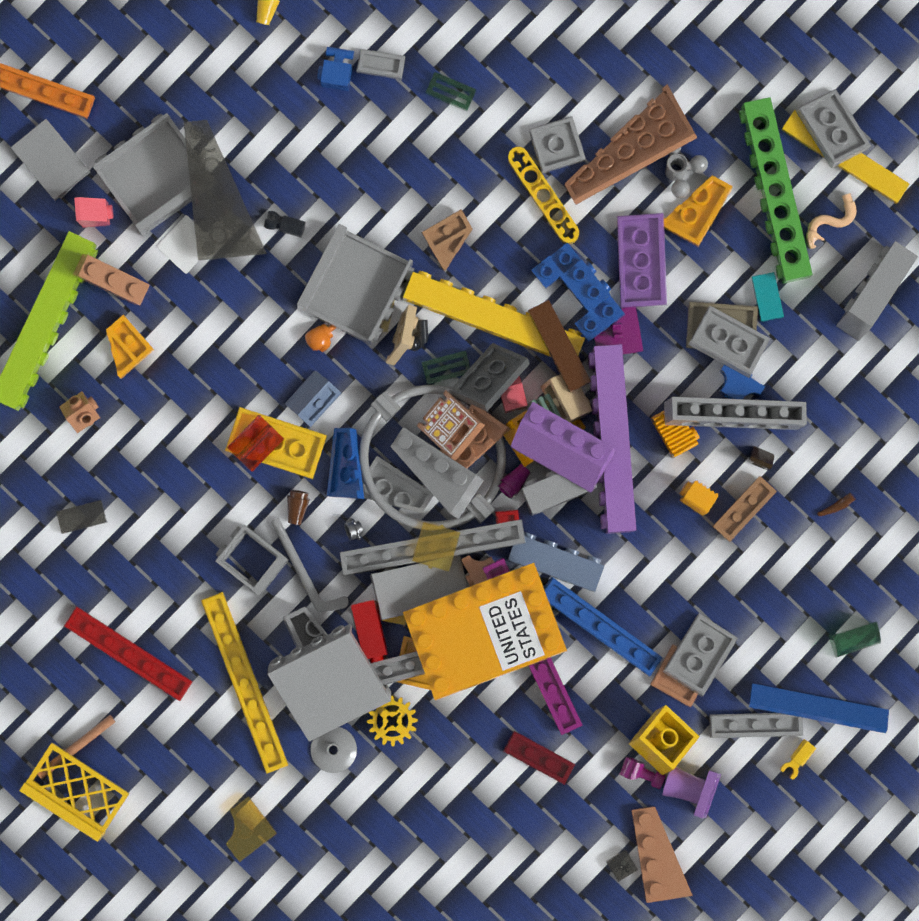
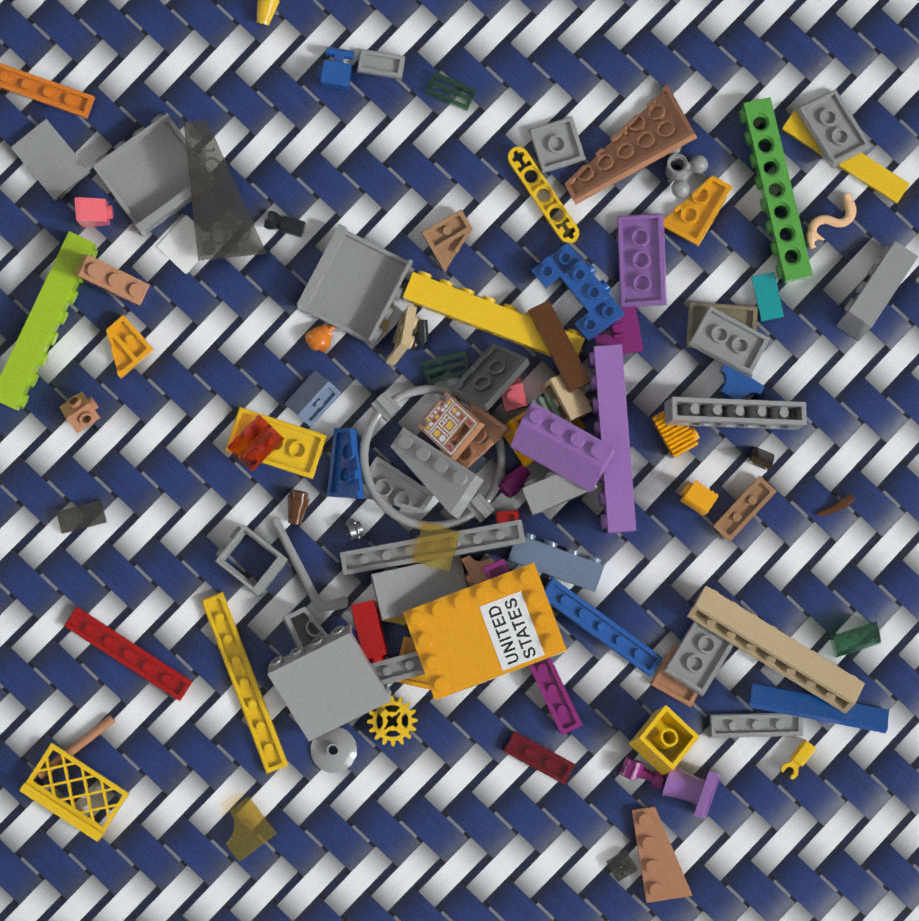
none -> tan brick [687,586,865,714]

